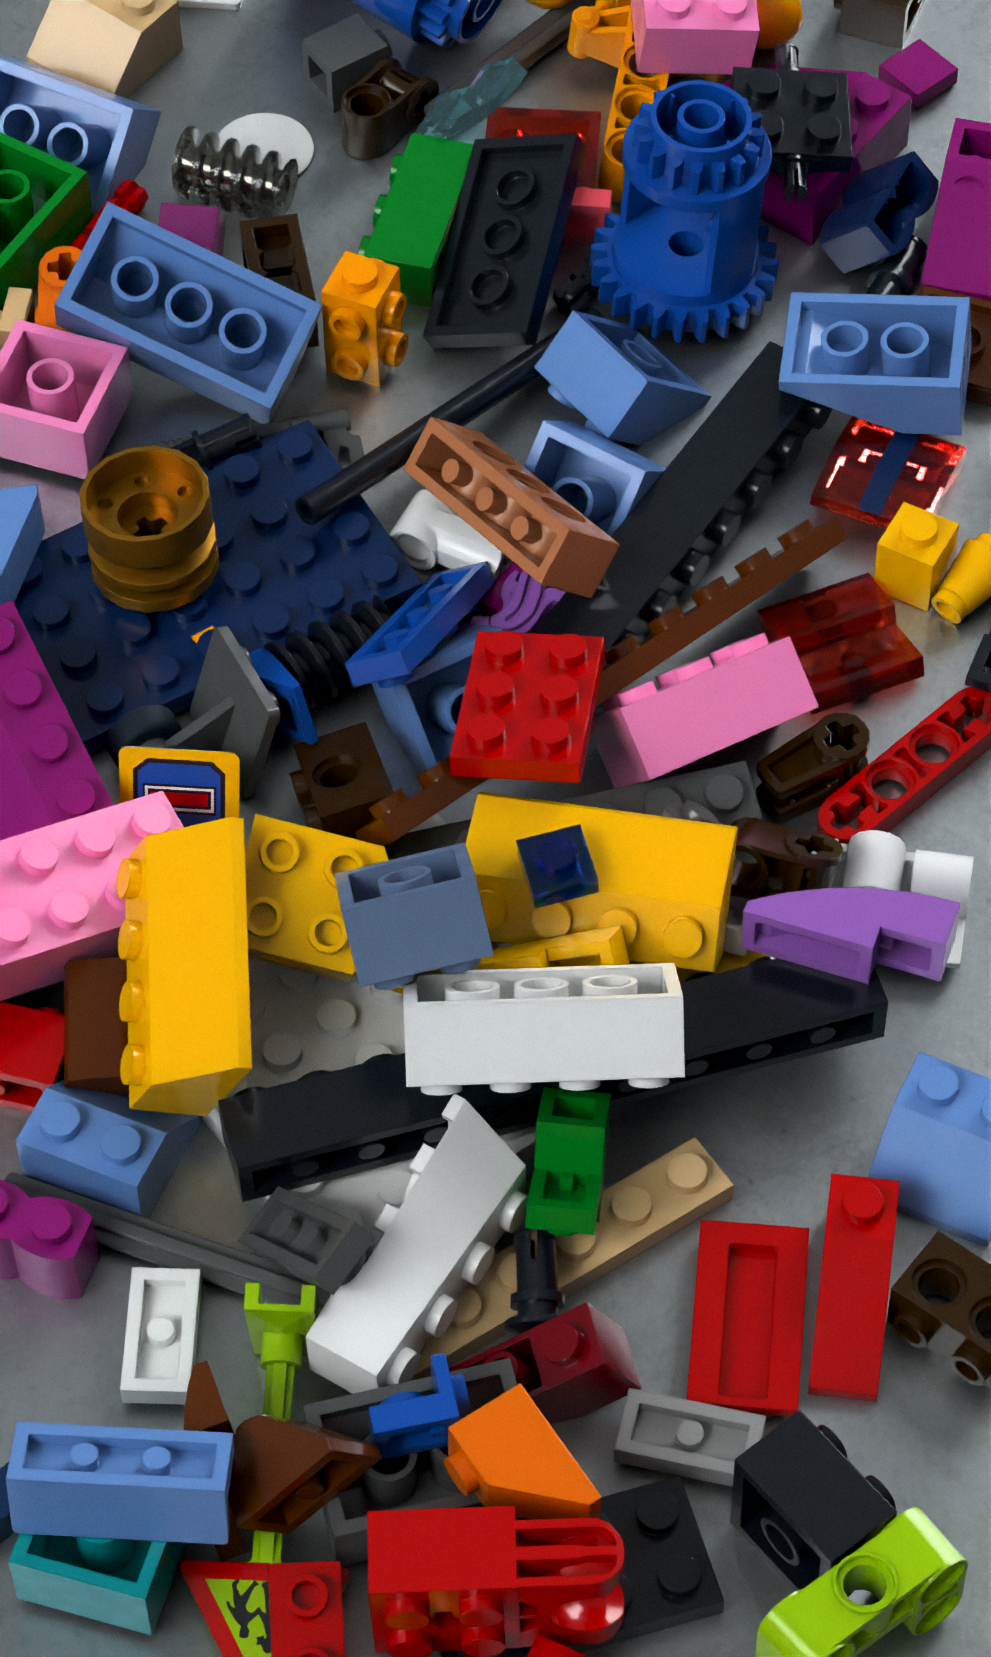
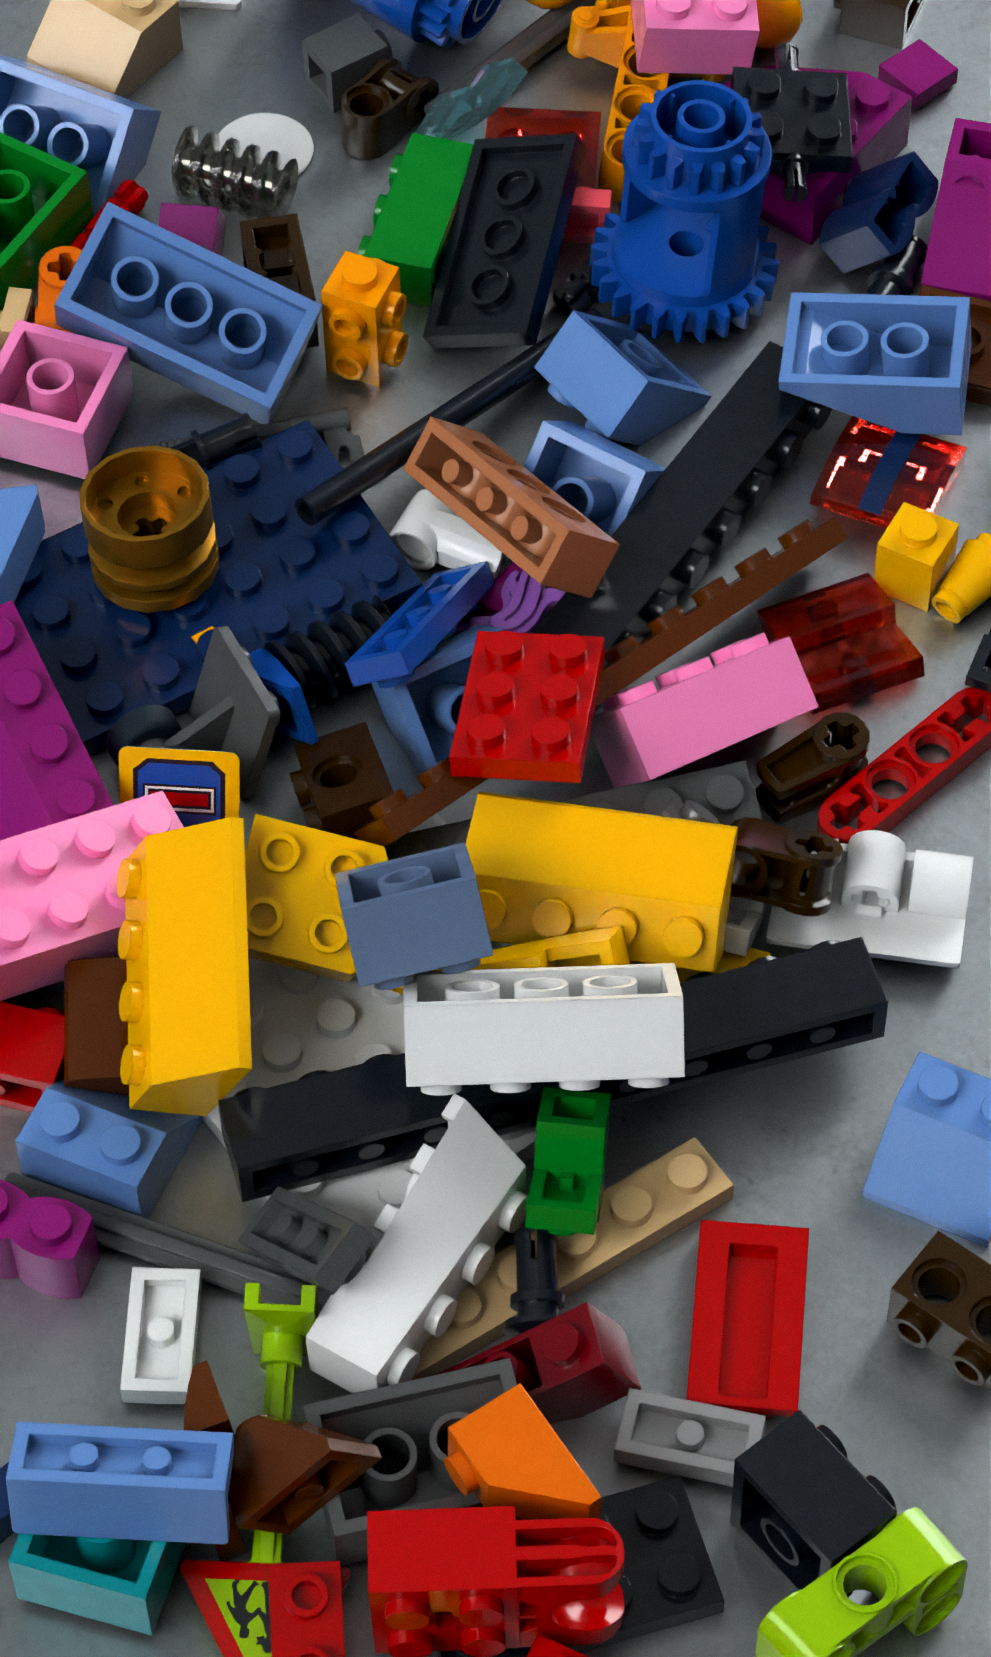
blue bracket [369,1353,471,1460] -> none
clear blue plate [516,824,599,908] -> none
medium lavender slope [741,888,960,985] -> none
red slope [808,1173,900,1402] -> none

